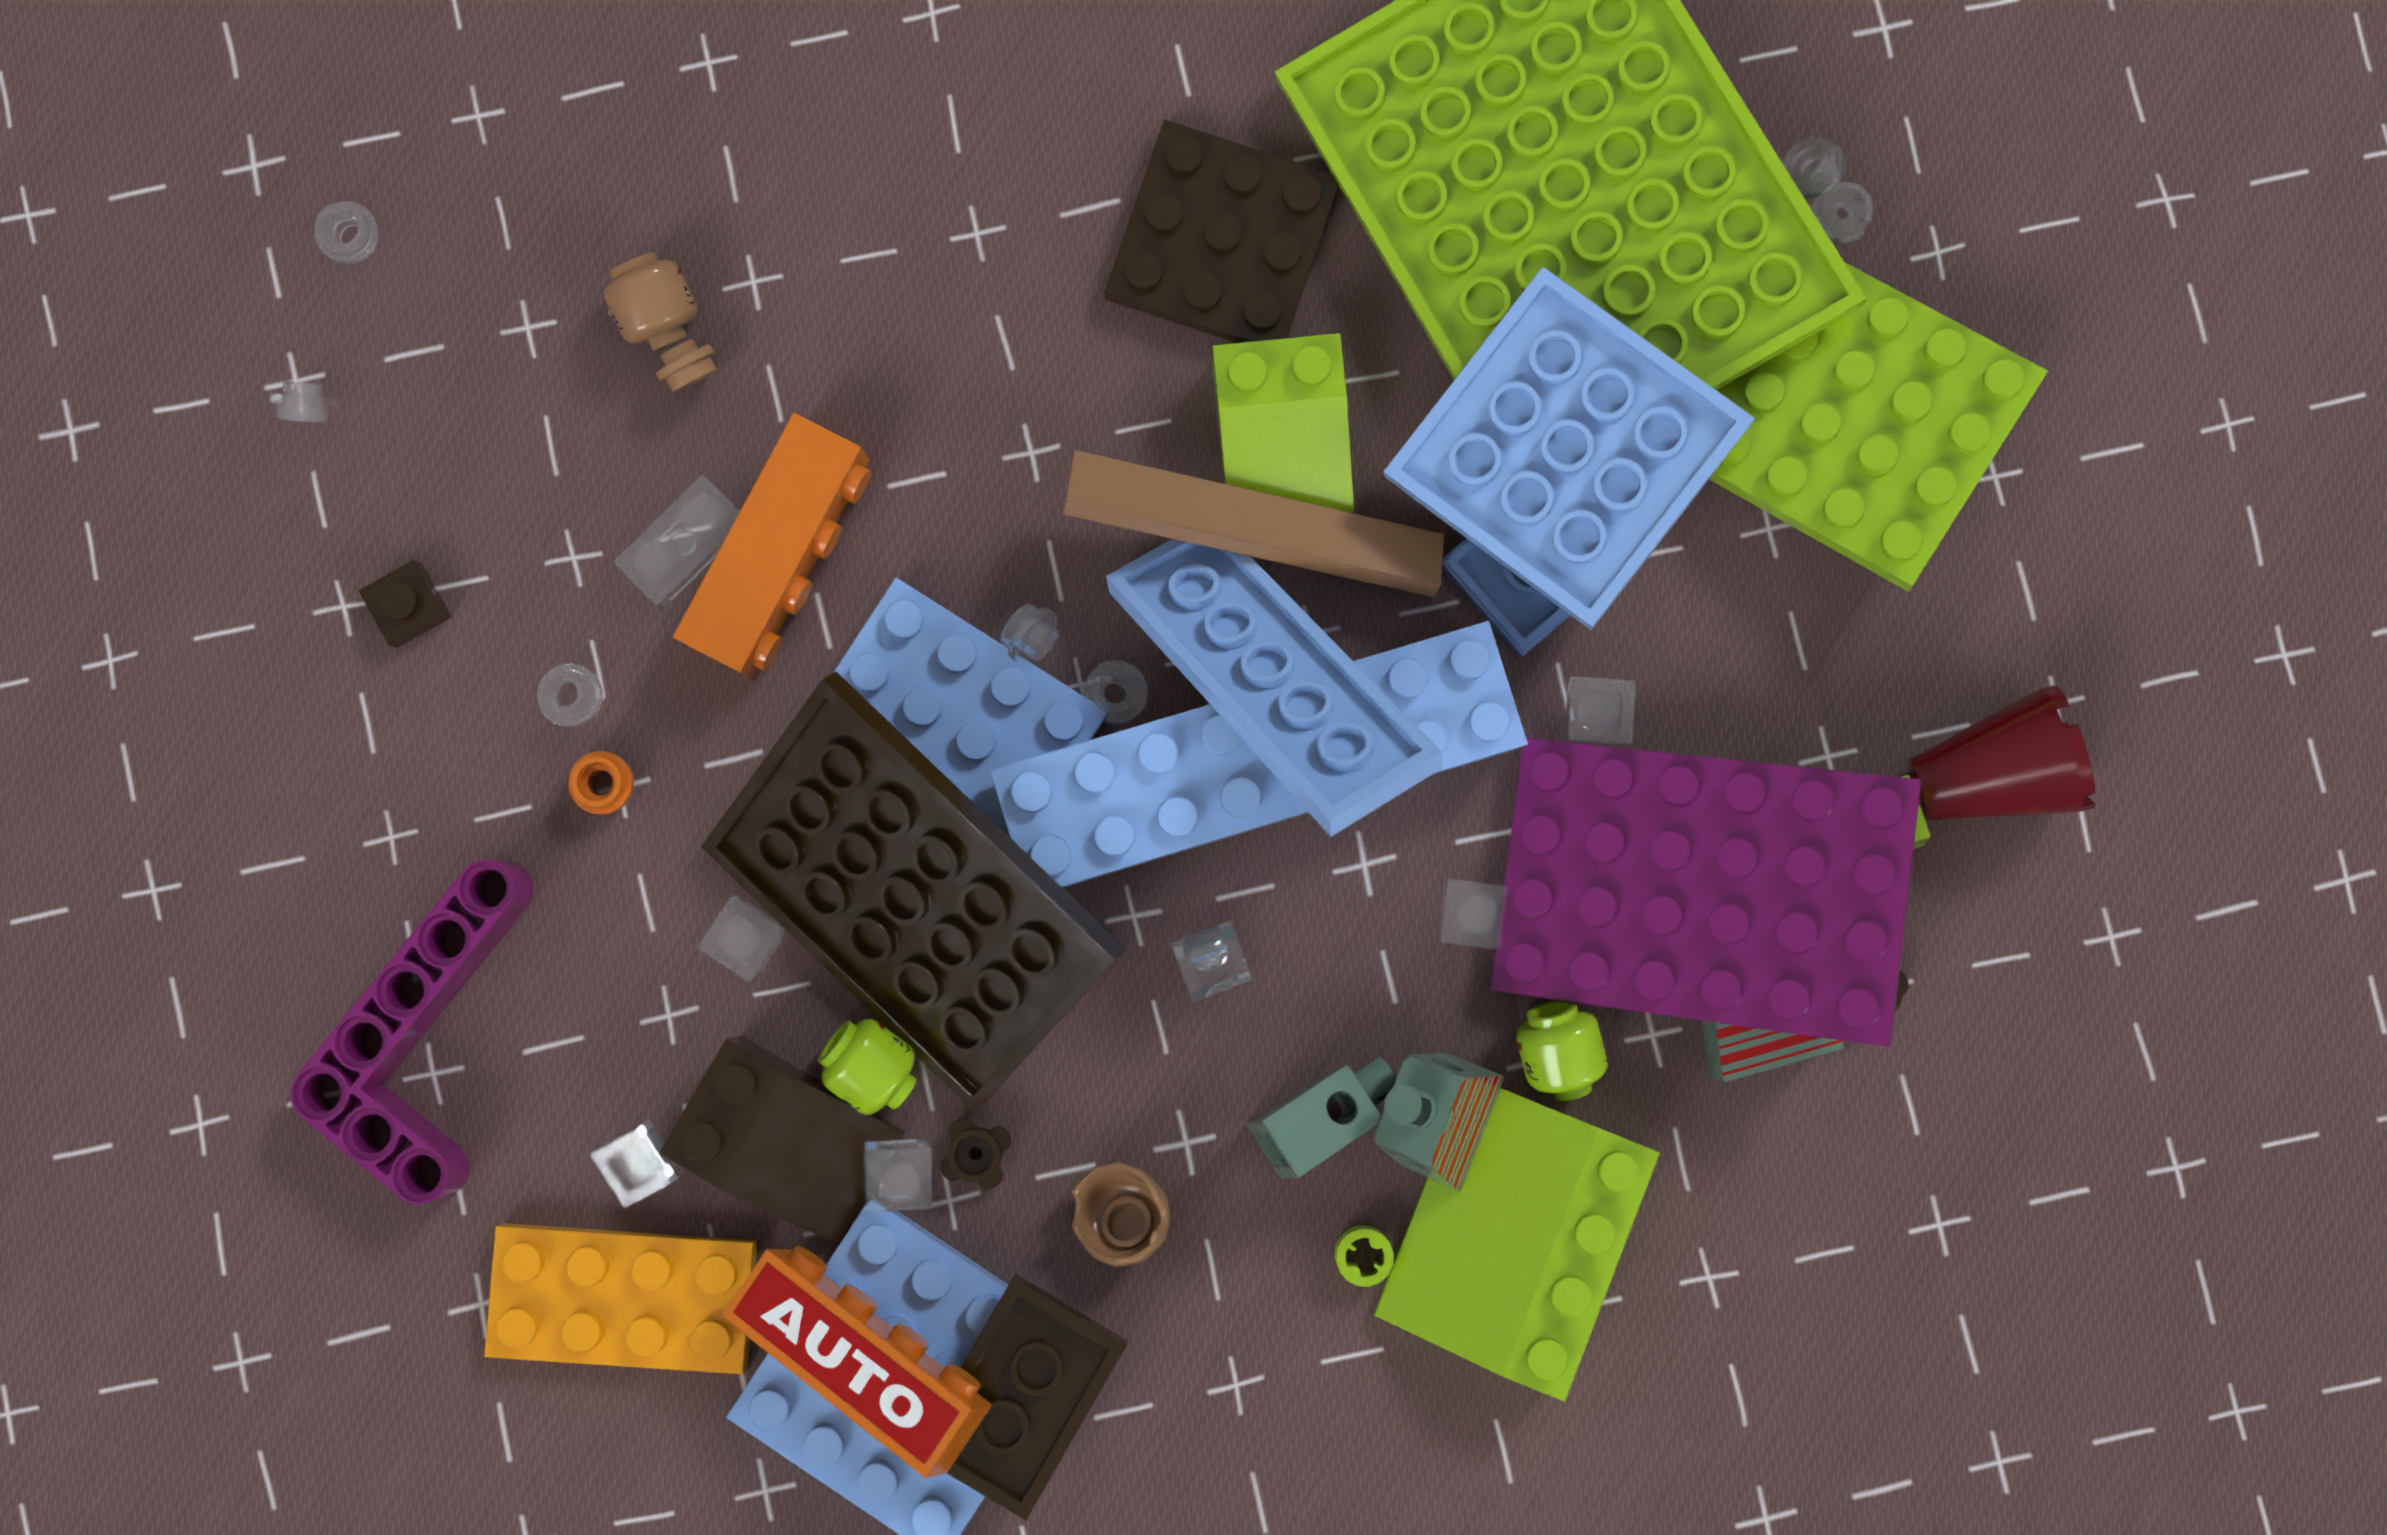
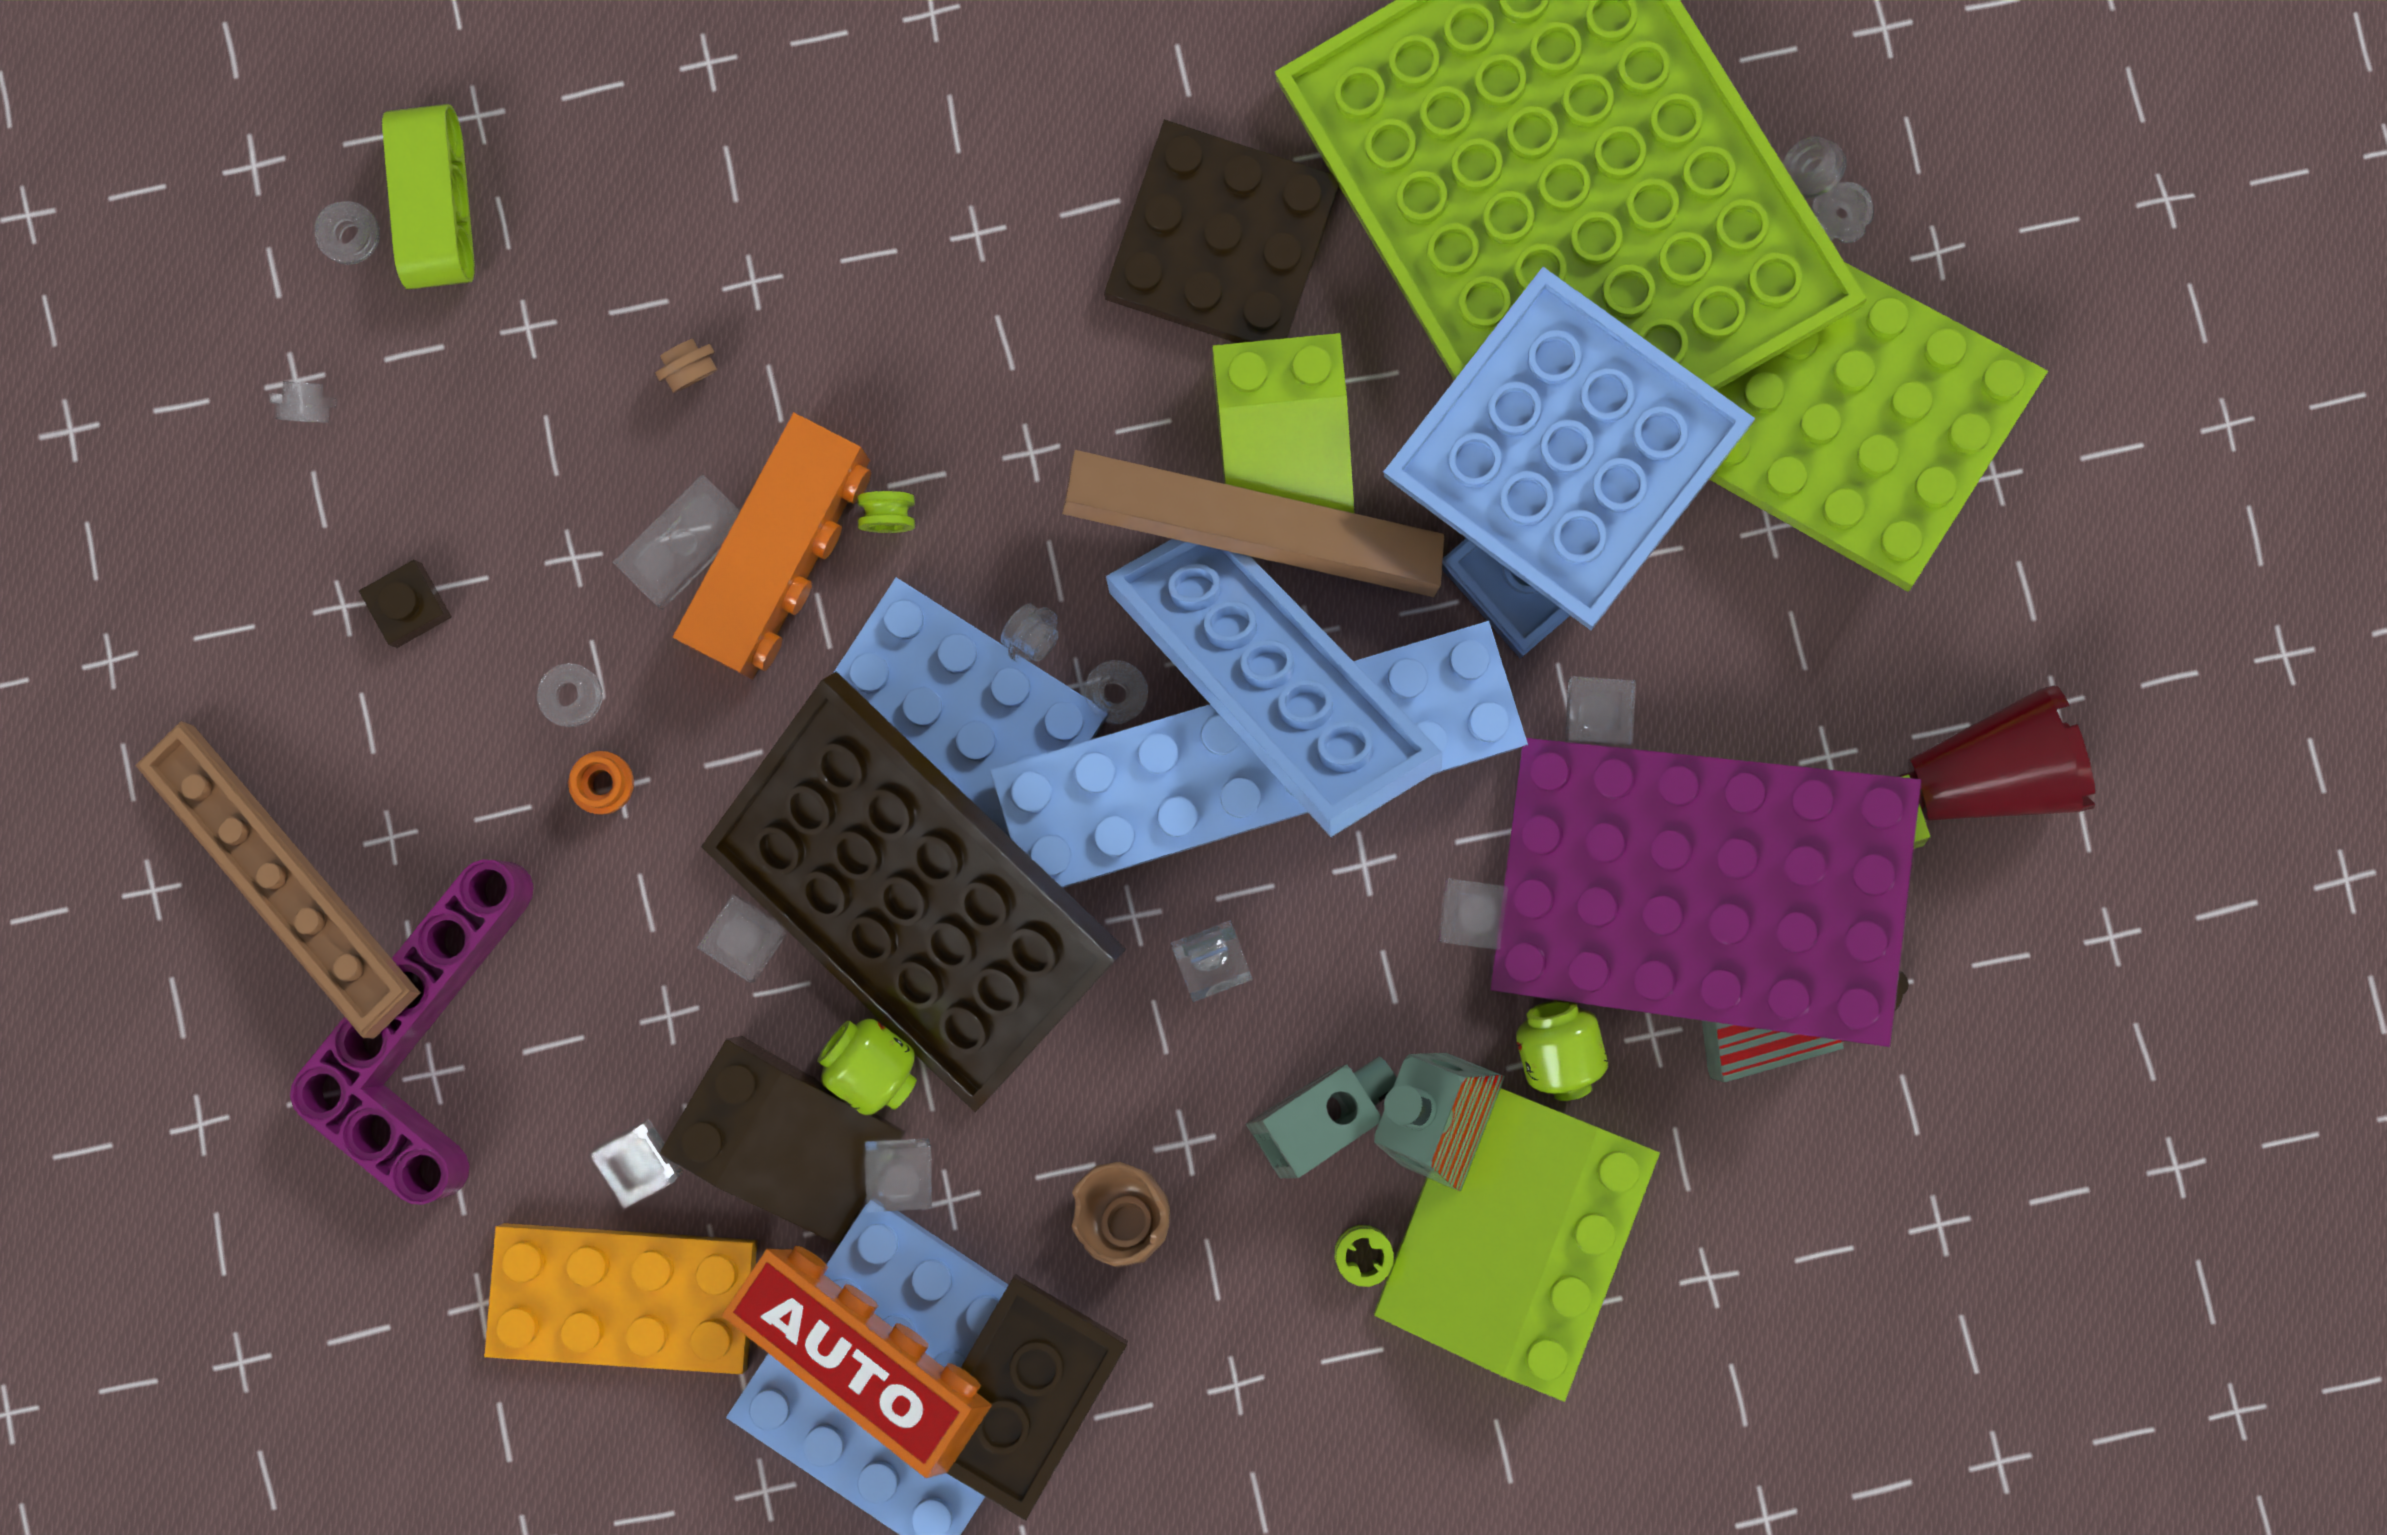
medium nougat head [603,252,698,352] -> none
dark brown plate [940,1118,1011,1189] -> none
none -> medium nougat tile [135,721,420,1039]
none -> lime beam [382,104,475,289]
none -> lime bush [858,491,915,533]

